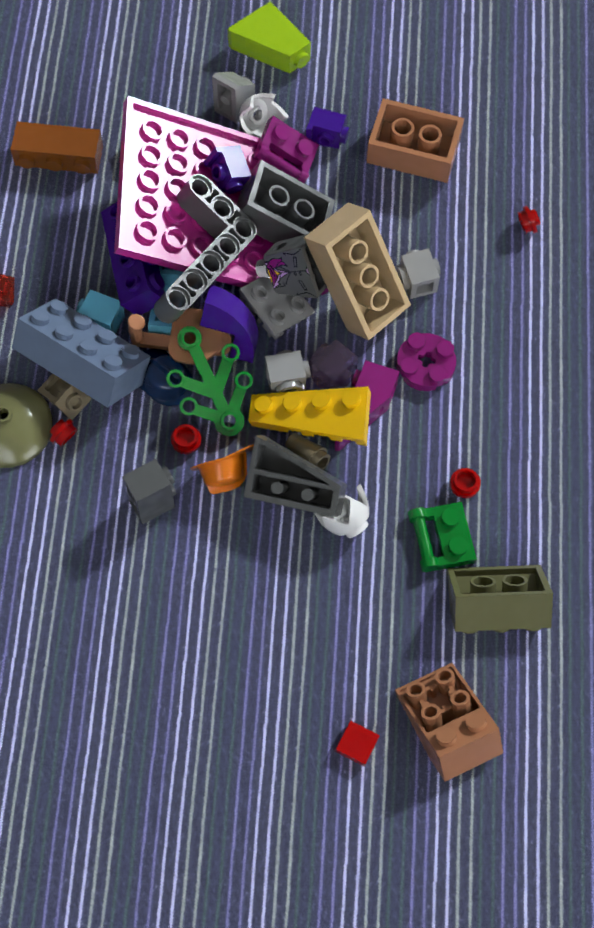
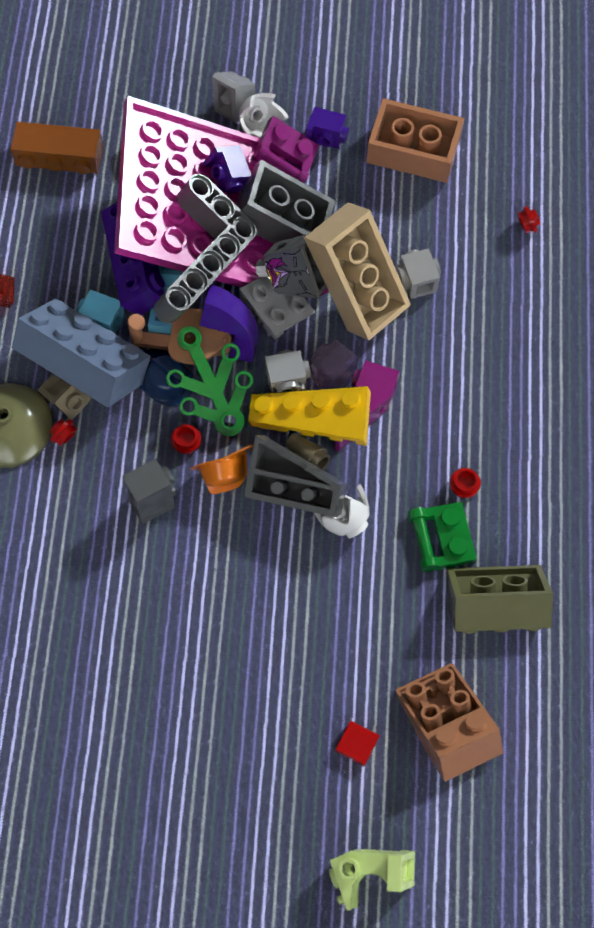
lime slope [228,1,311,74] -> none
magenta plate [396,332,457,391] -> none
none -> yellowish green tile [329,849,415,911]

